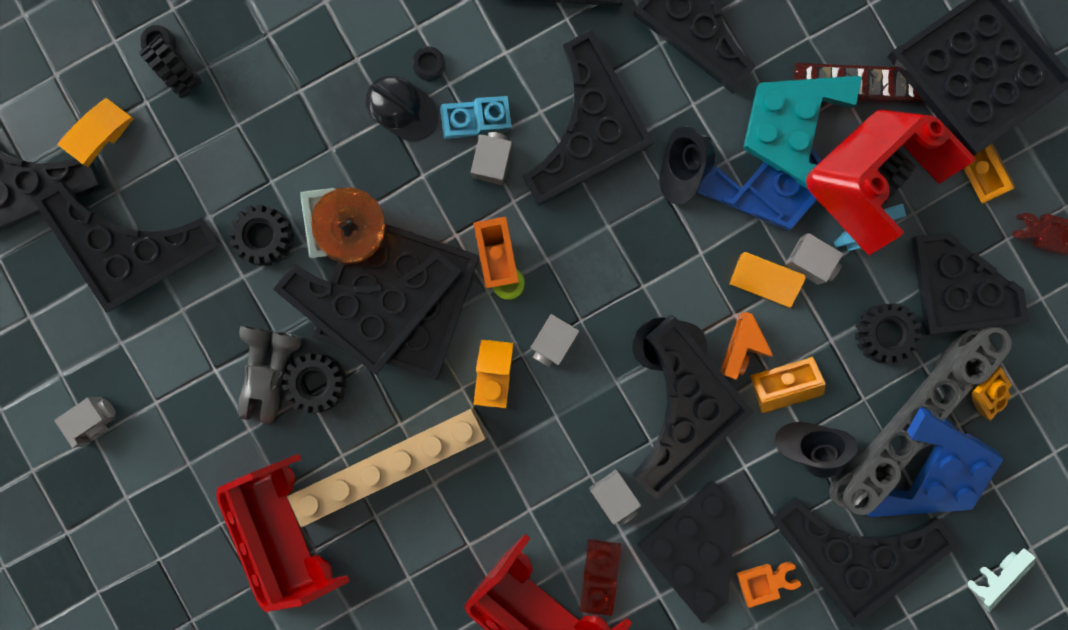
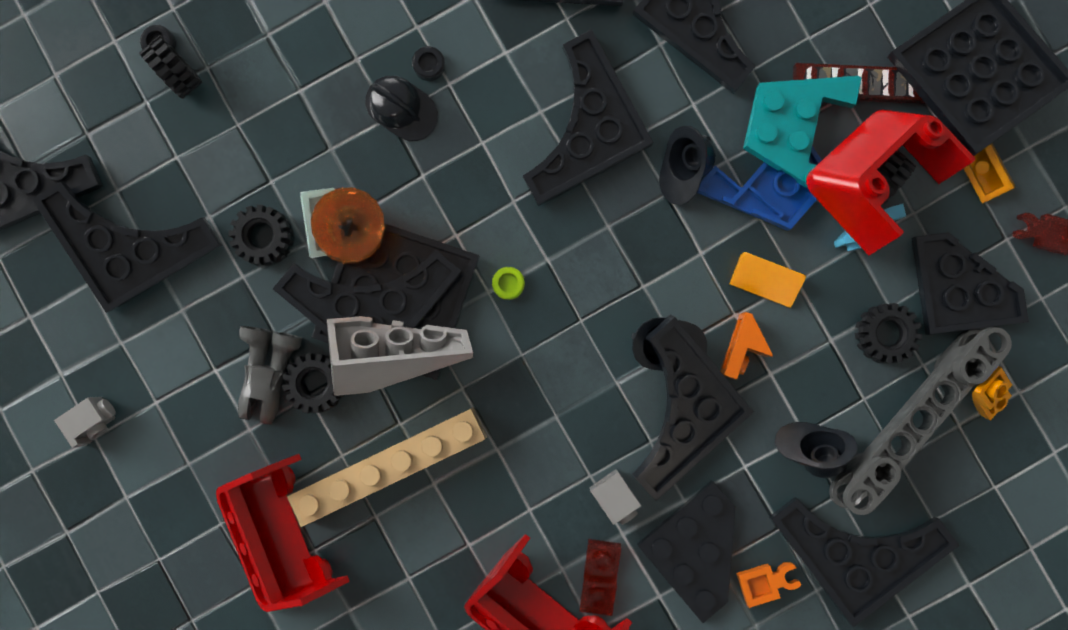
light orange slope [57,98,134,167] -> none
medium azure slope [440,96,512,139] -> none
light grey brick [470,132,513,186] -> none
orange slope [473,216,518,288] -> none
light orange slope [474,339,514,408] -> none
light grey brick [530,314,579,367] -> none
light orange slope [750,357,826,413] -> none
light grey brick [784,233,843,285] -> none
blue wing [866,407,1004,517] -> none
light aqua plate [968,548,1036,612] -> none
none -> light grey wedge [327,316,473,396]

